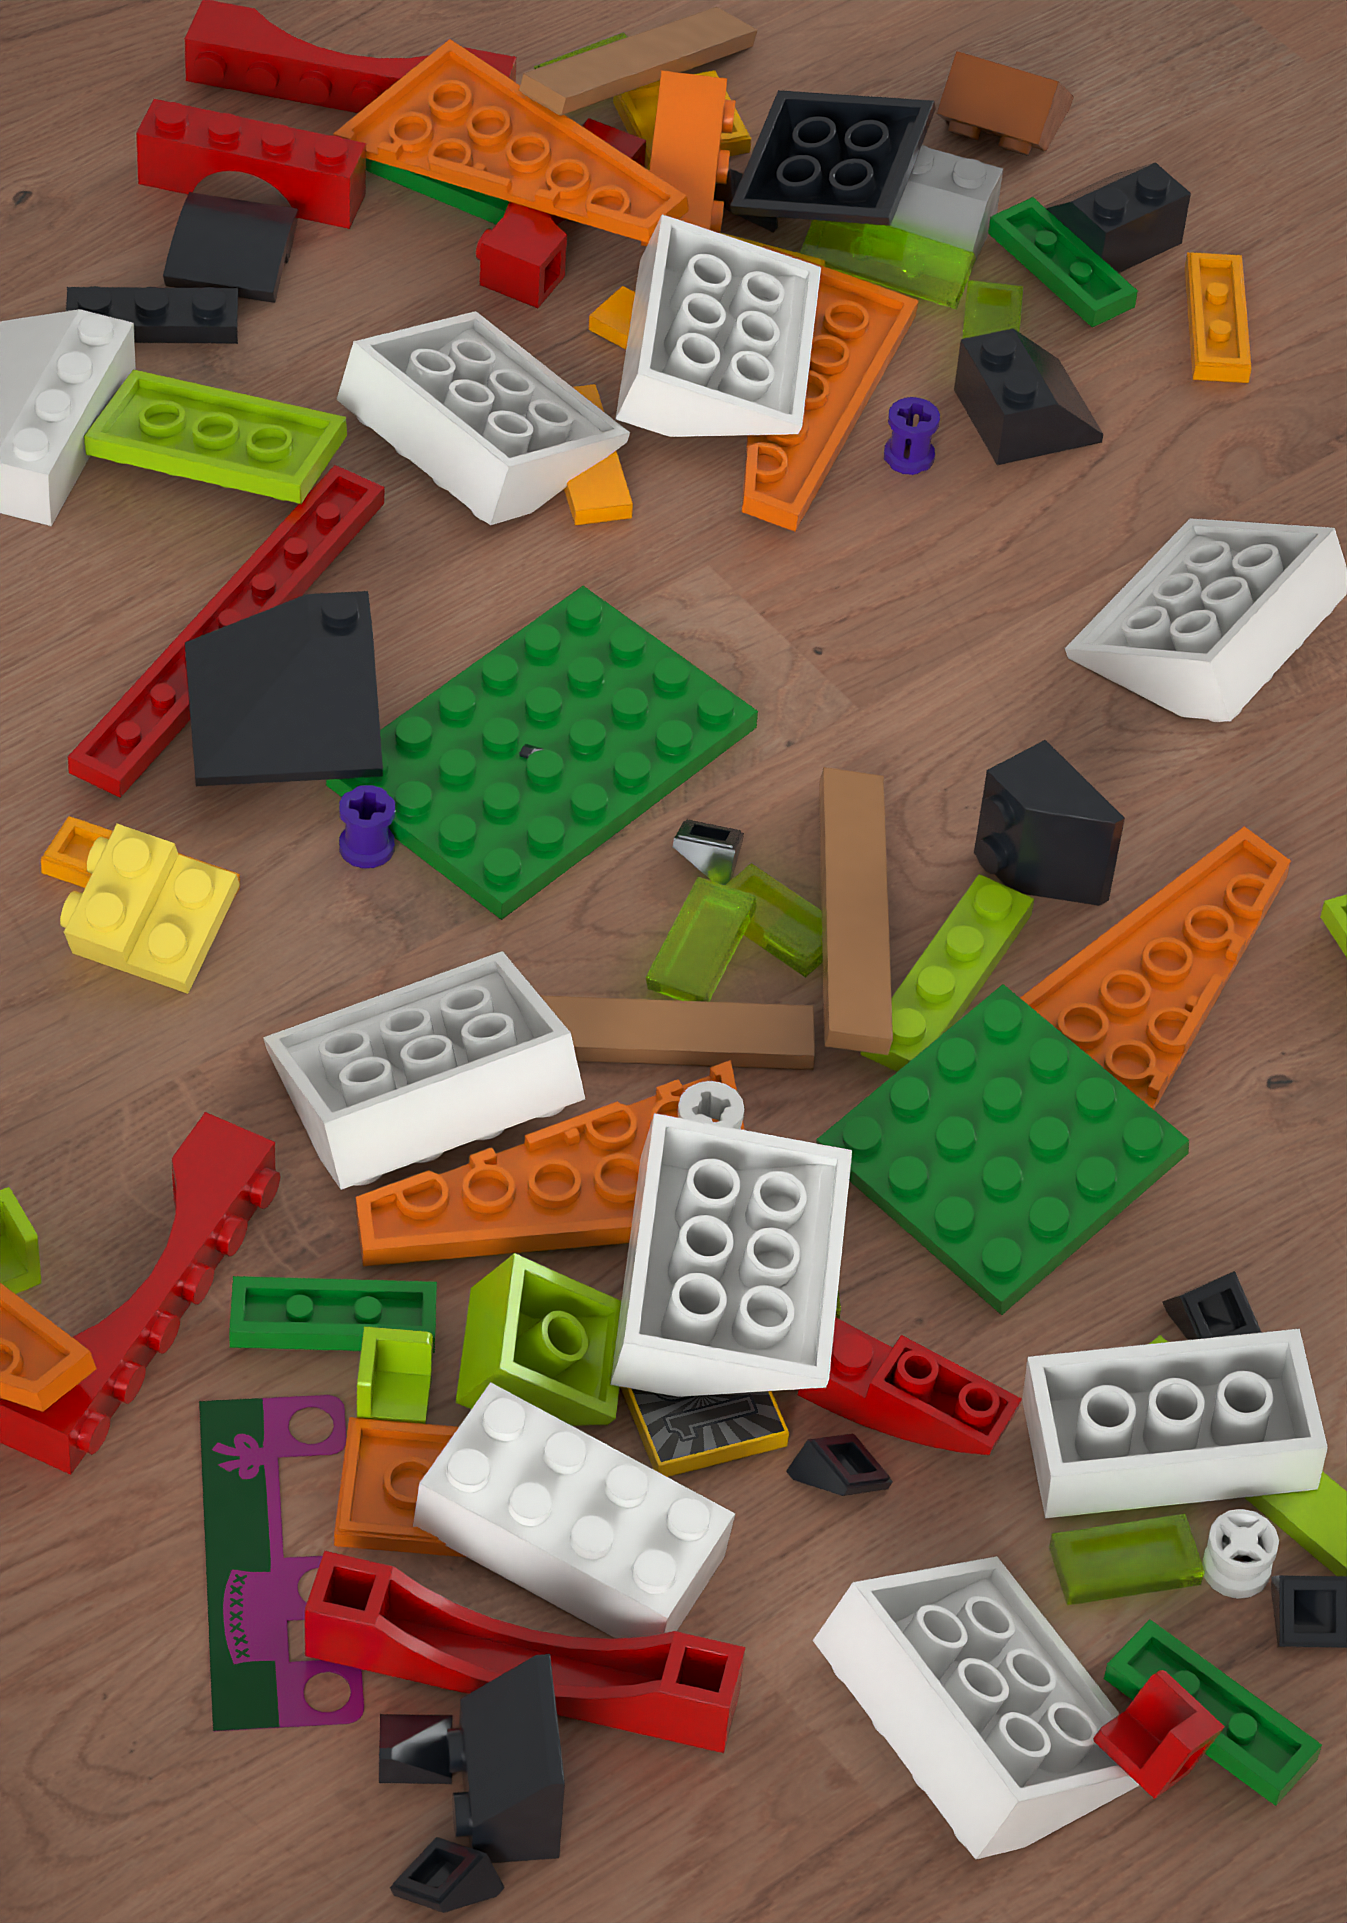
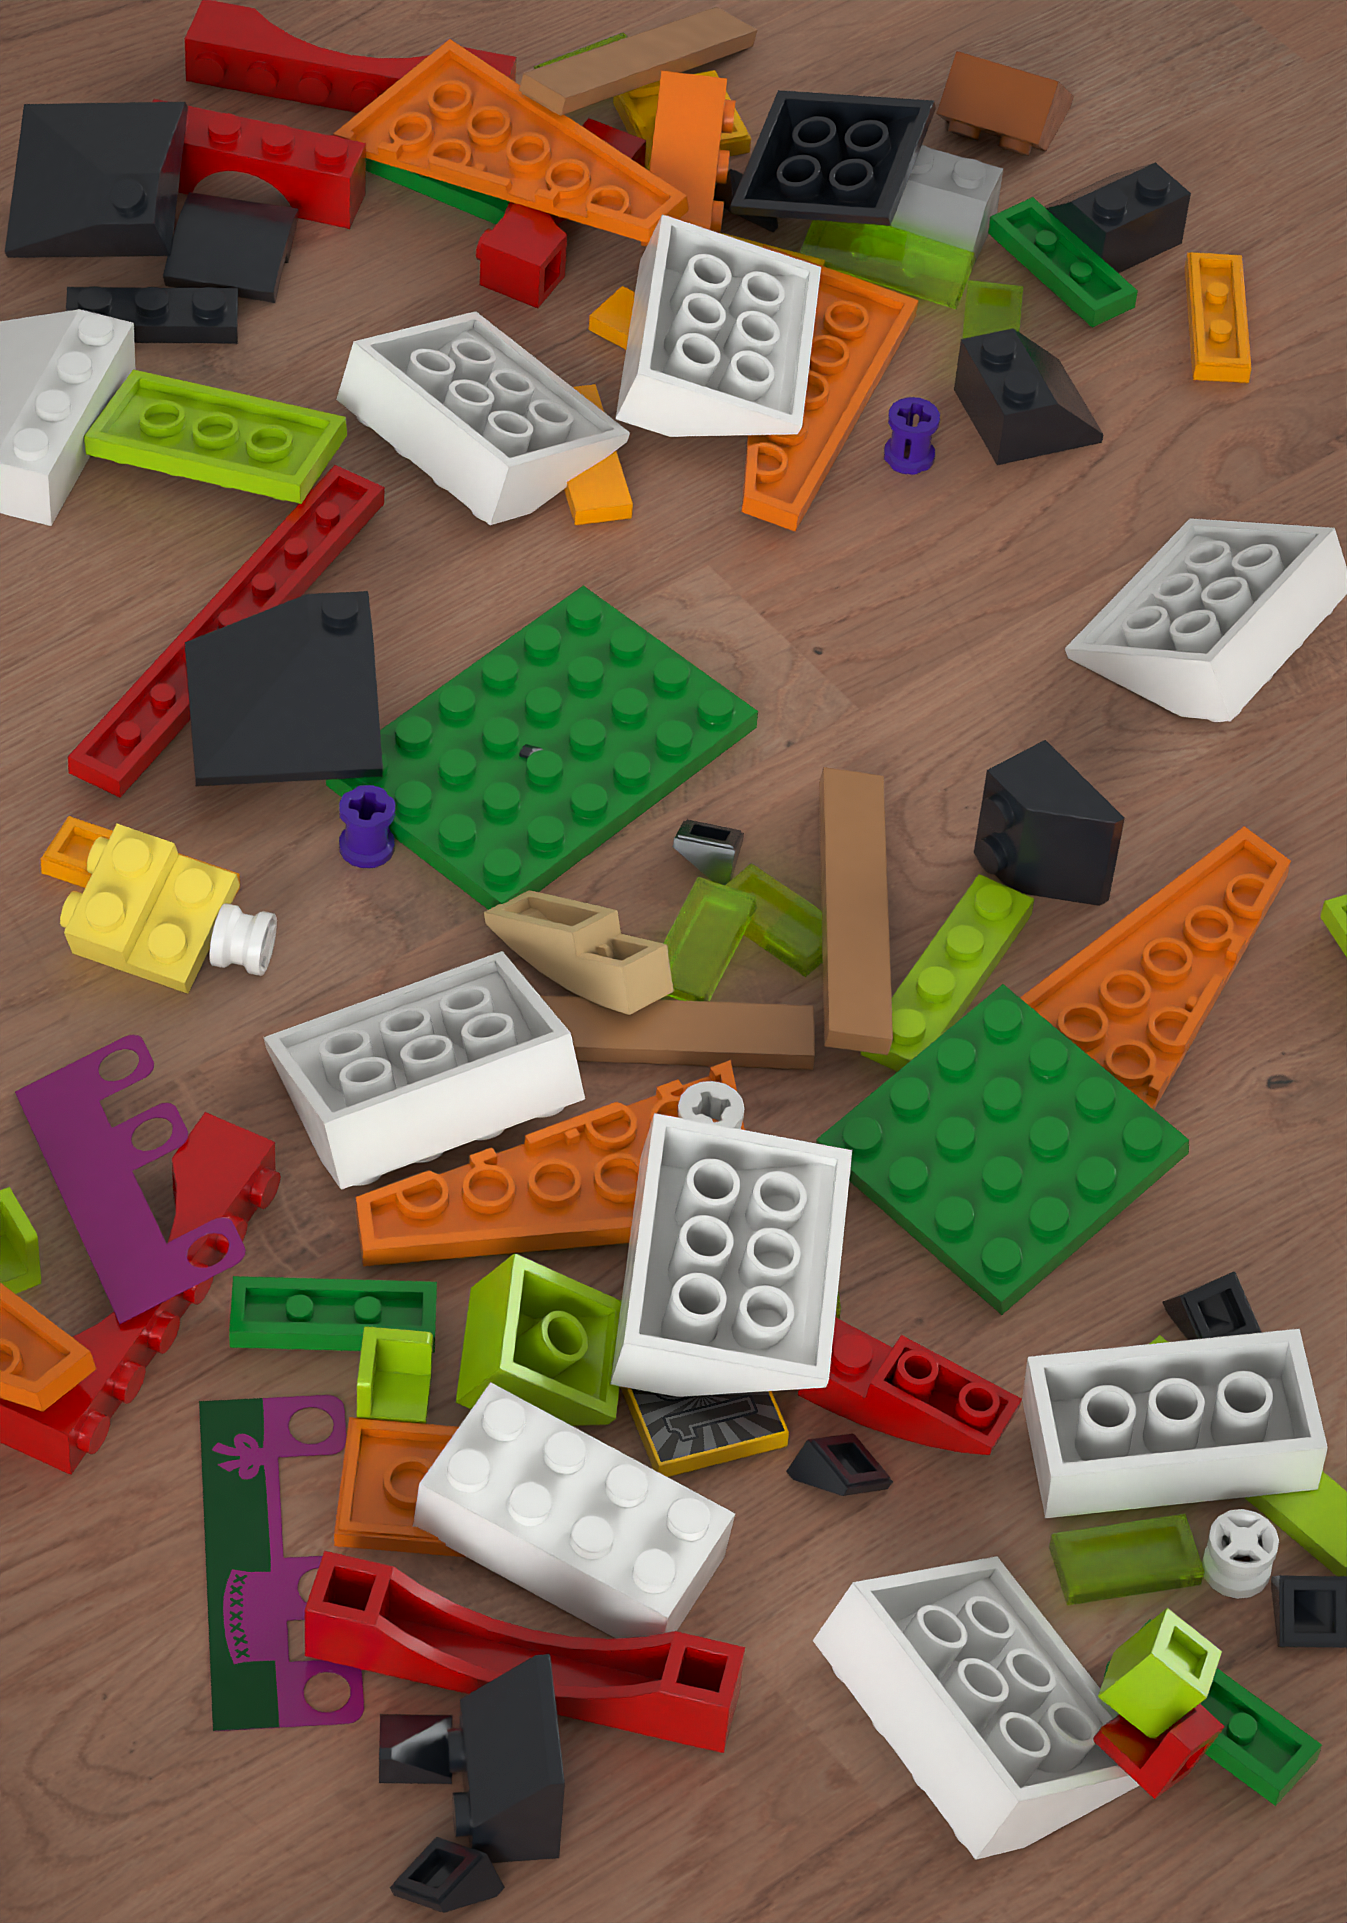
none -> black slope [5,102,188,258]
none -> magenta piece [15,1035,246,1324]
none -> white wheel [209,903,277,976]
none -> tan slope [484,890,674,1015]
none -> lime panel [1098,1608,1222,1738]

